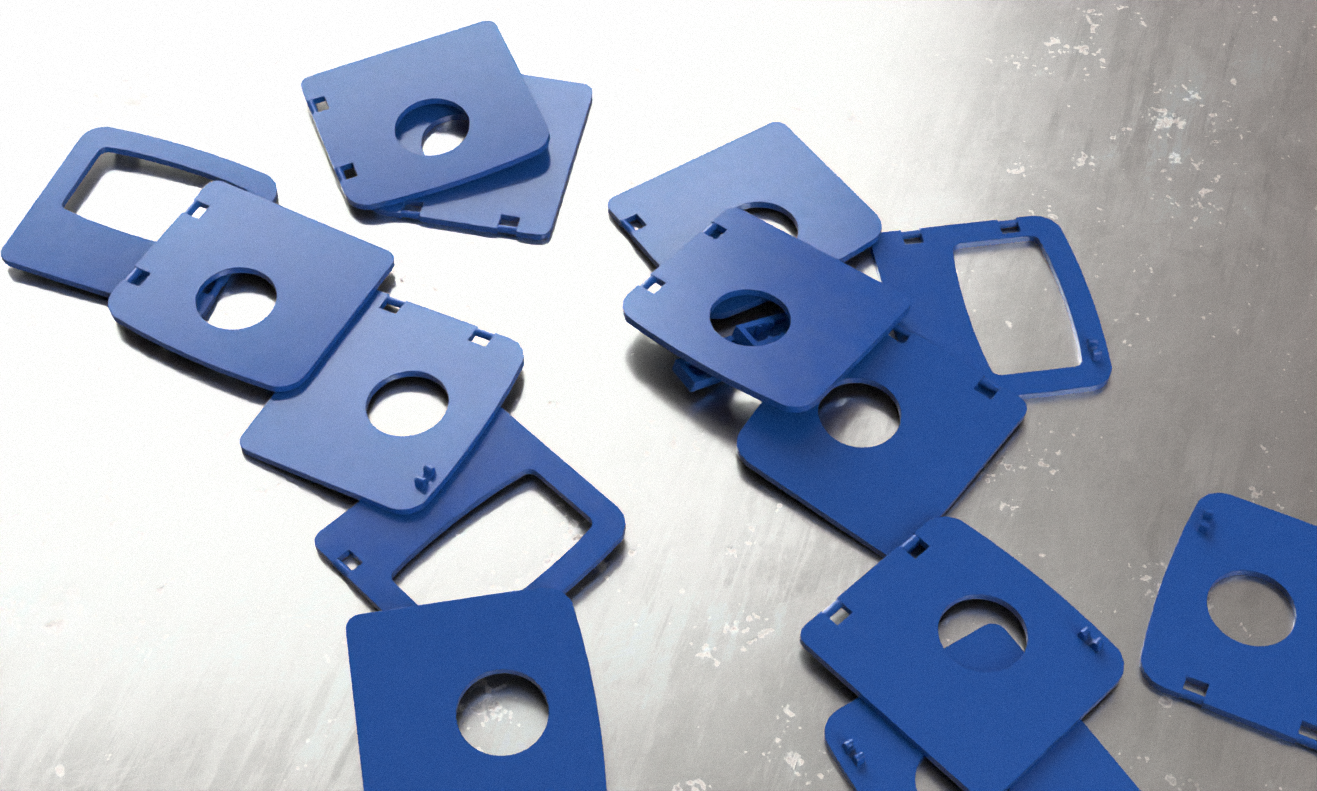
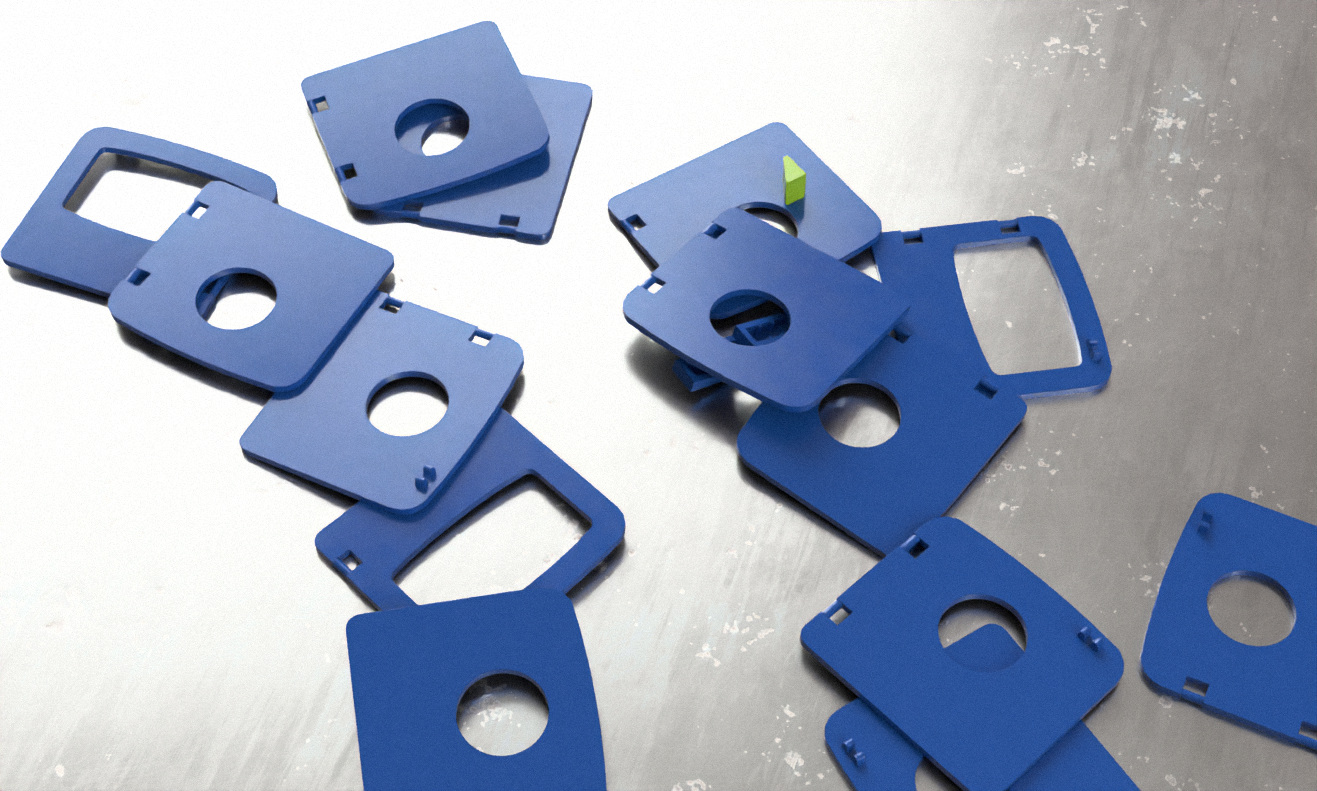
none -> lime slope [782,156,806,205]

